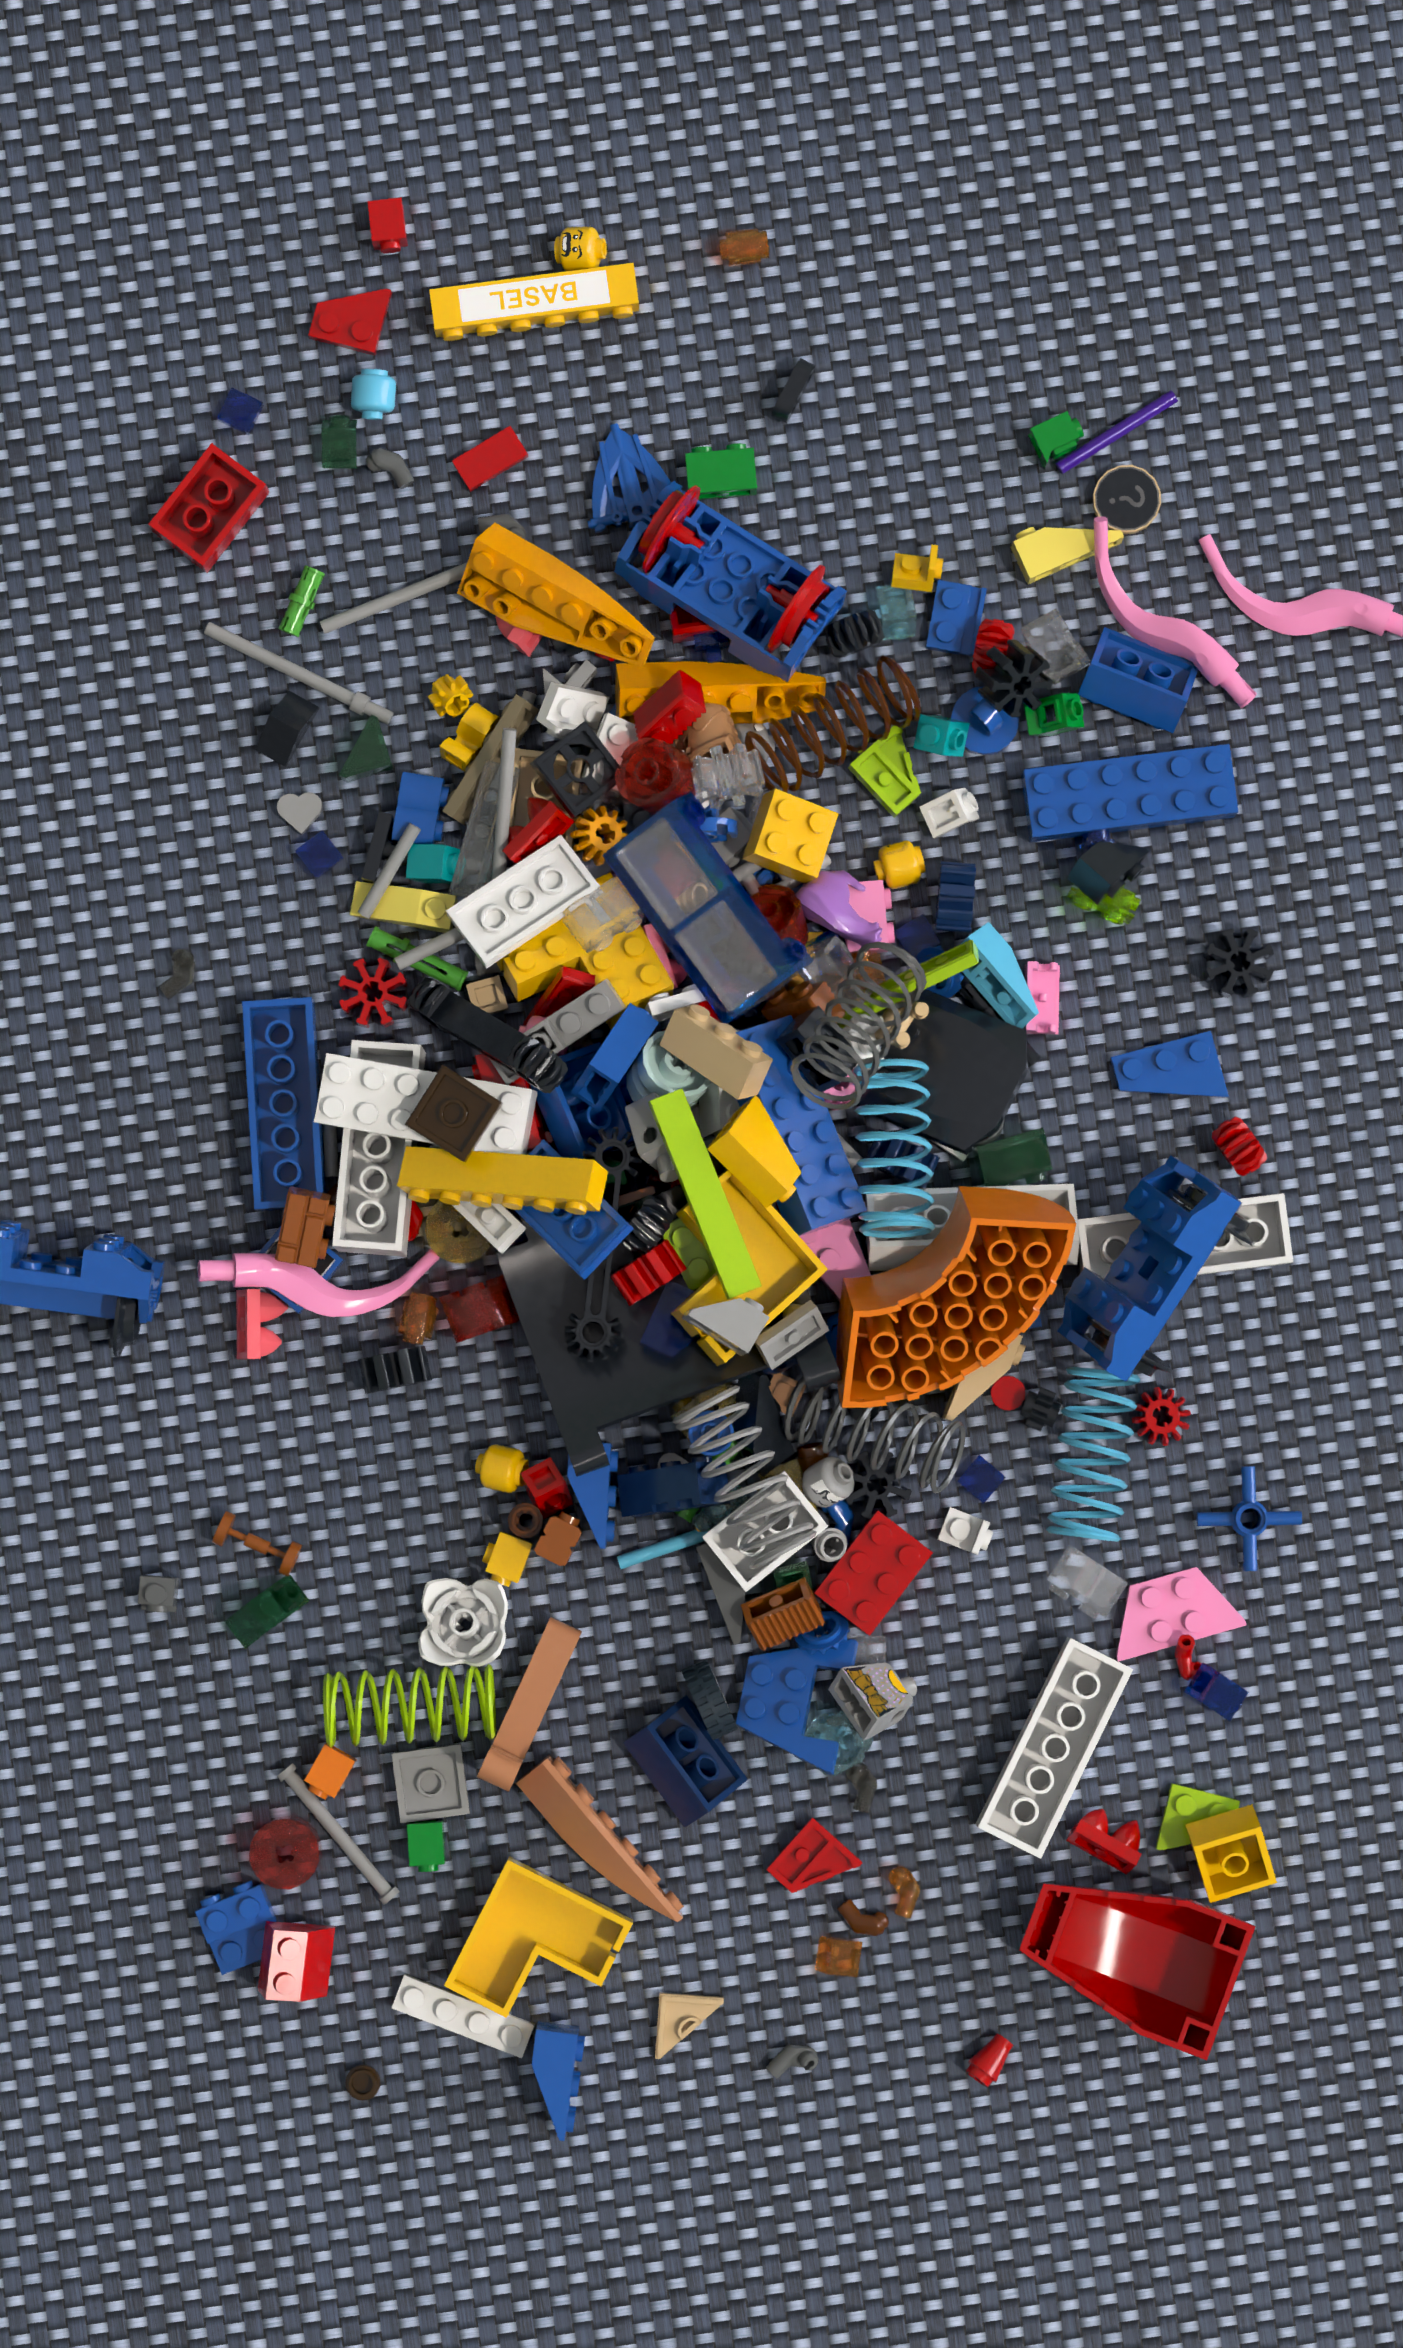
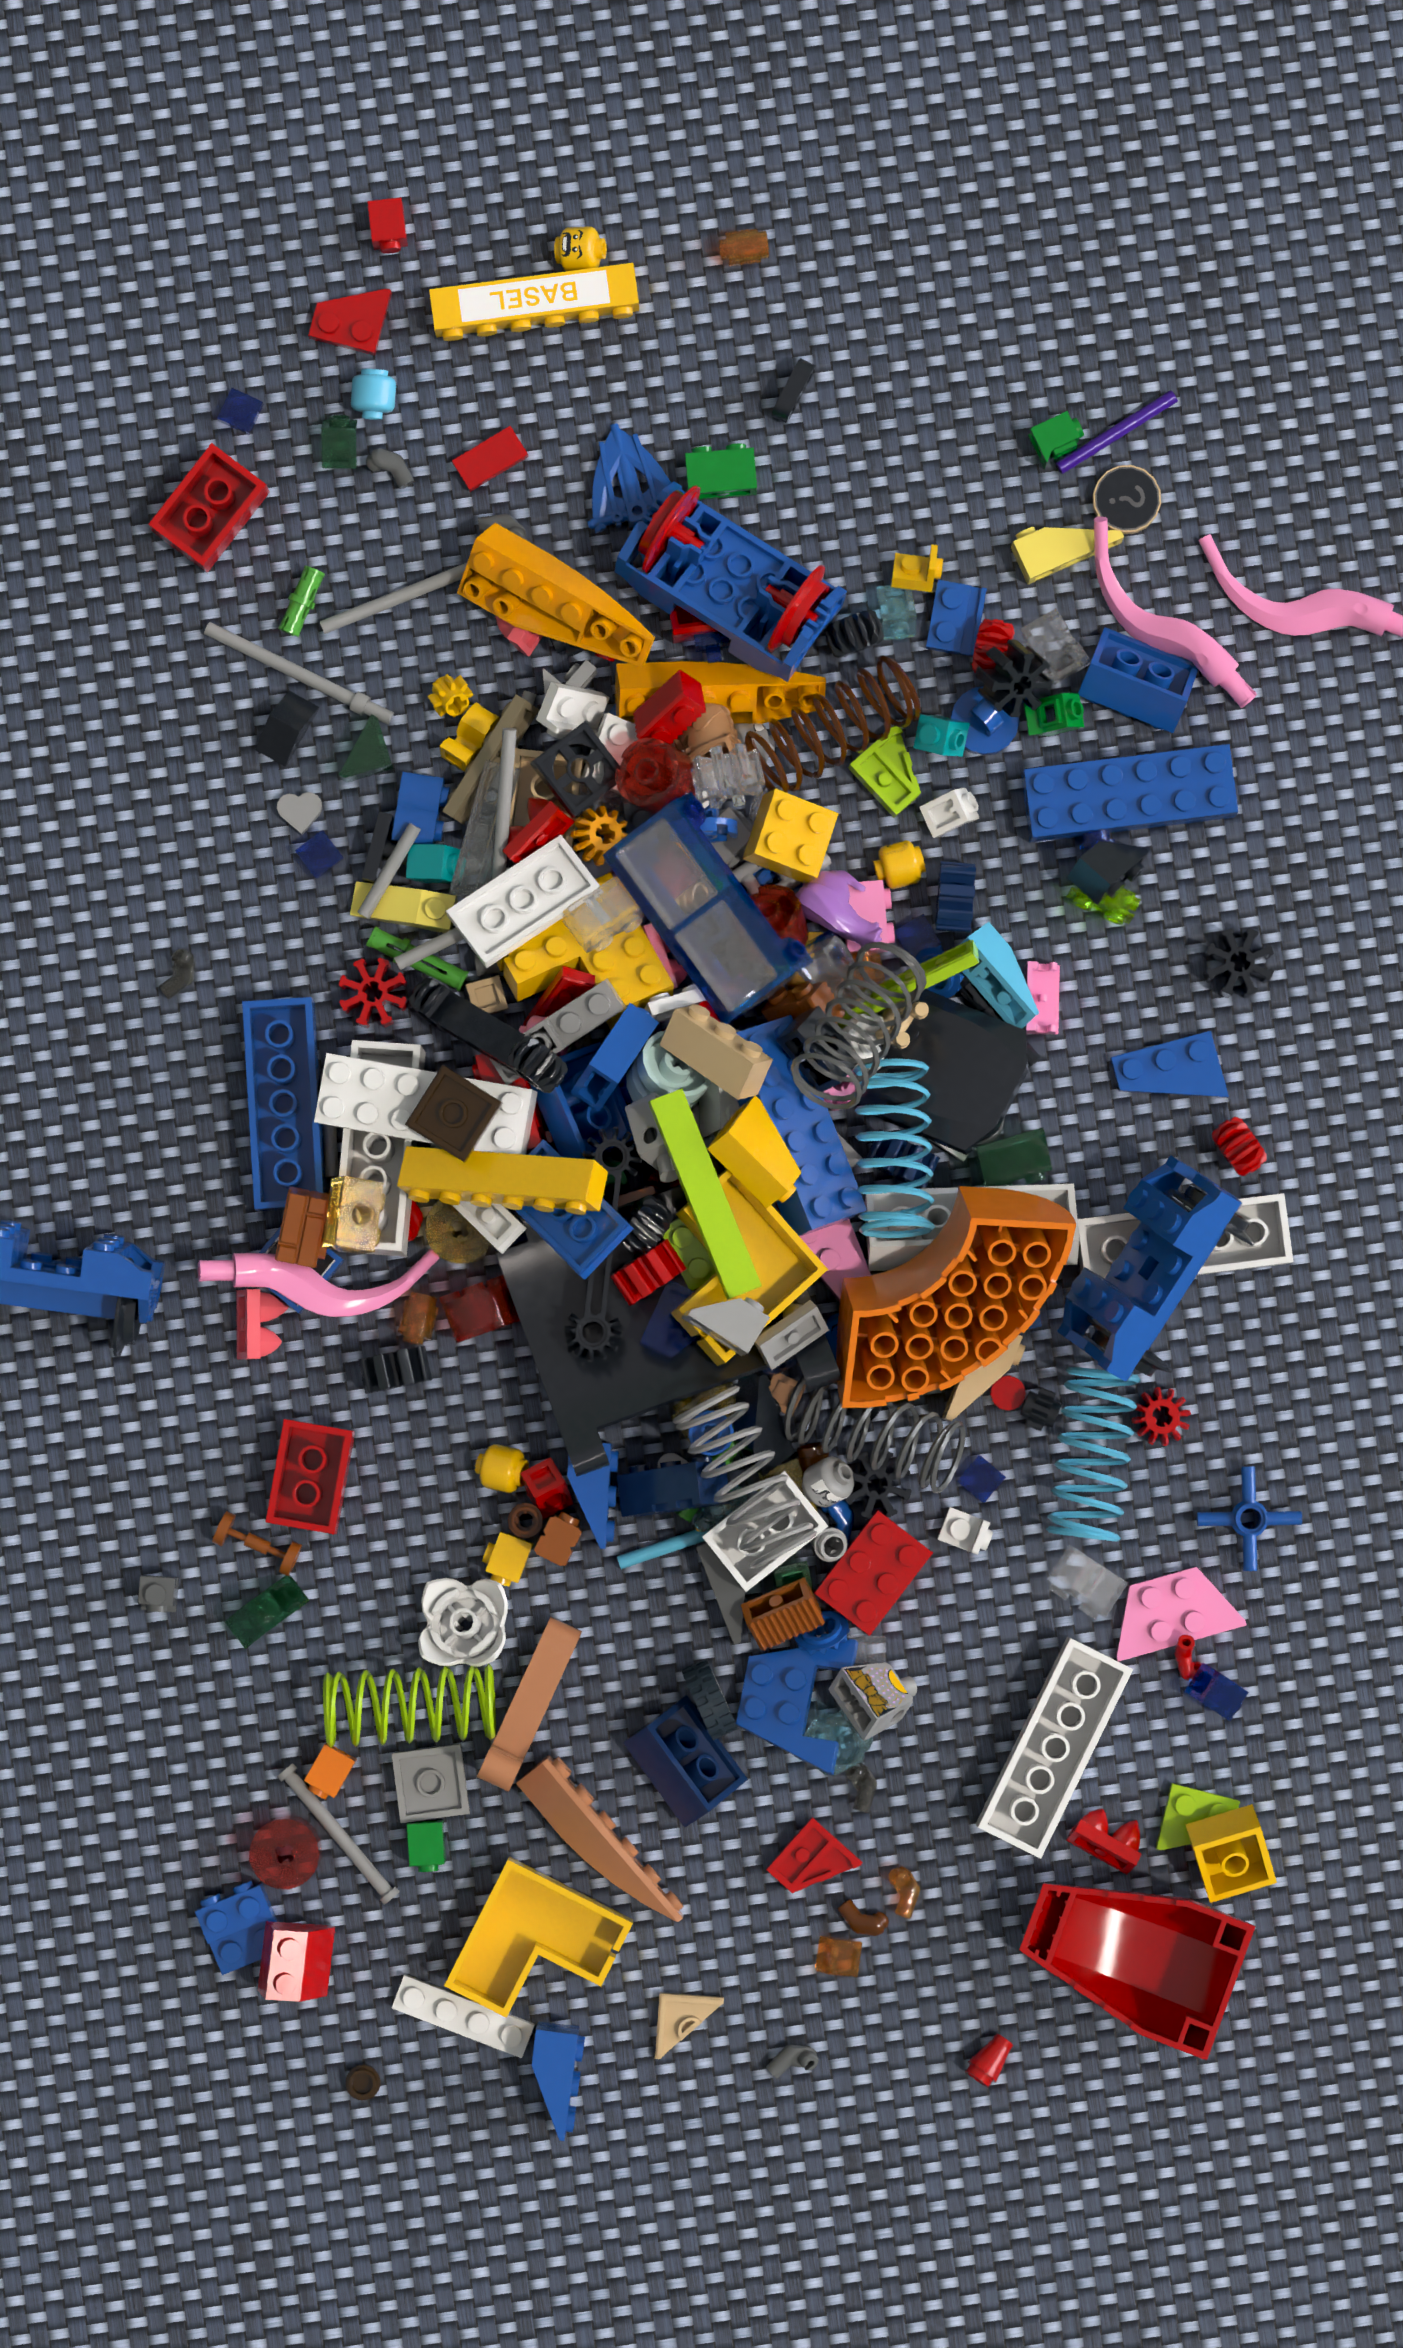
none -> red brick [266,1419,355,1534]
none -> clear yellow brick [323,1176,385,1254]

